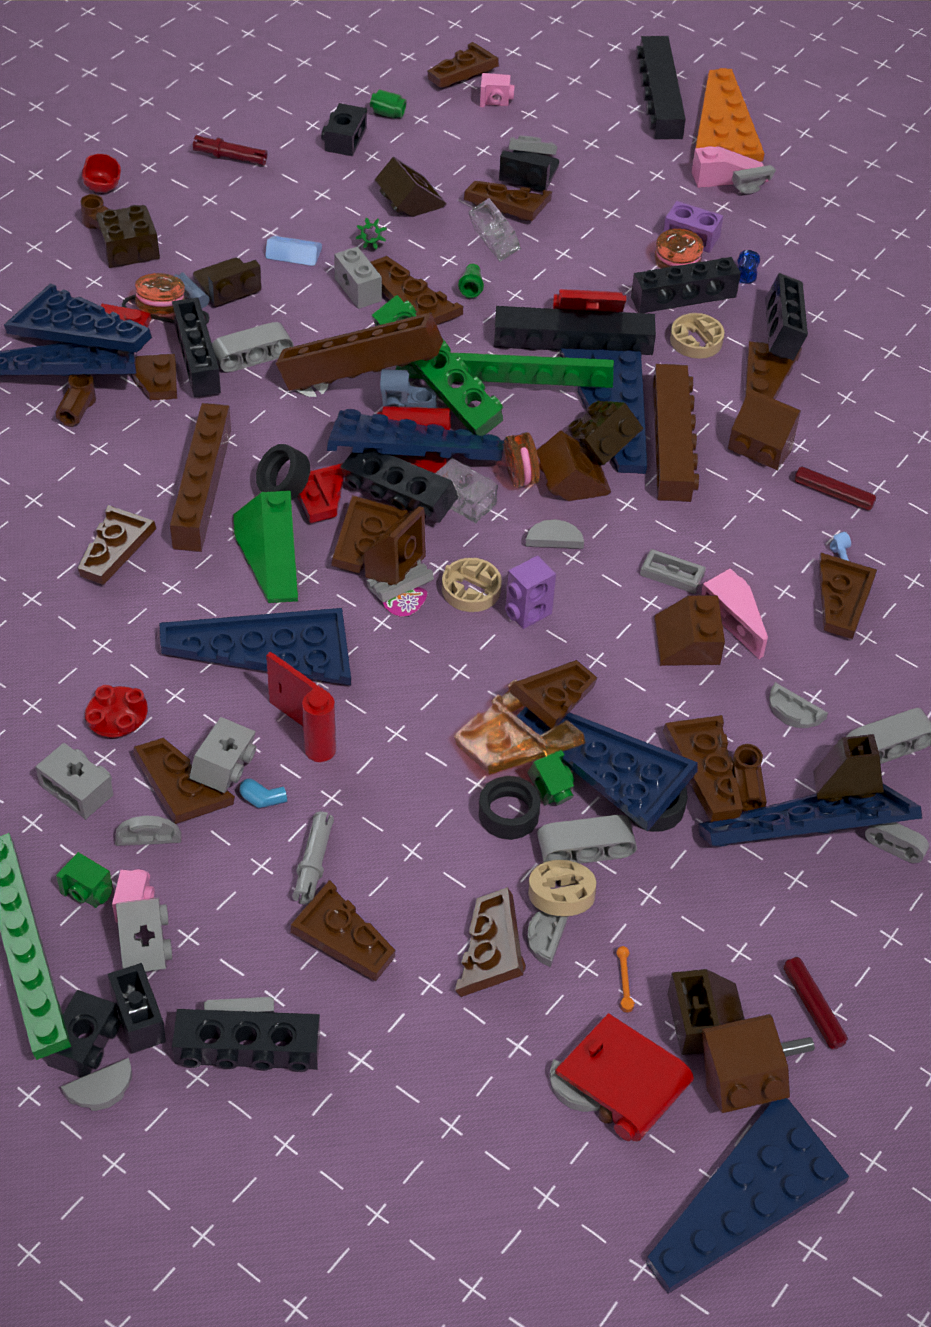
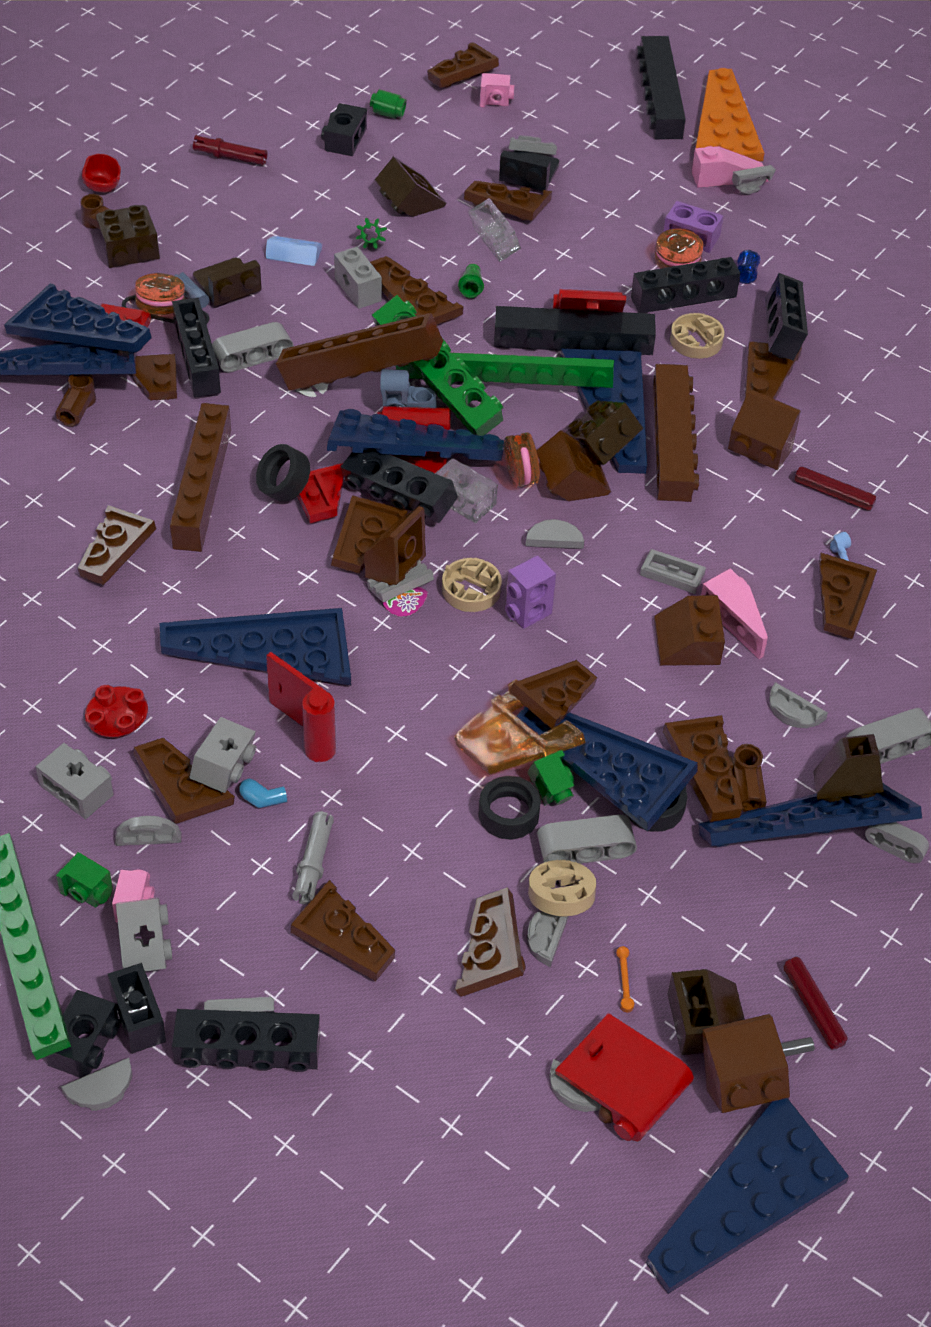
green wedge [233,491,298,603] -> none

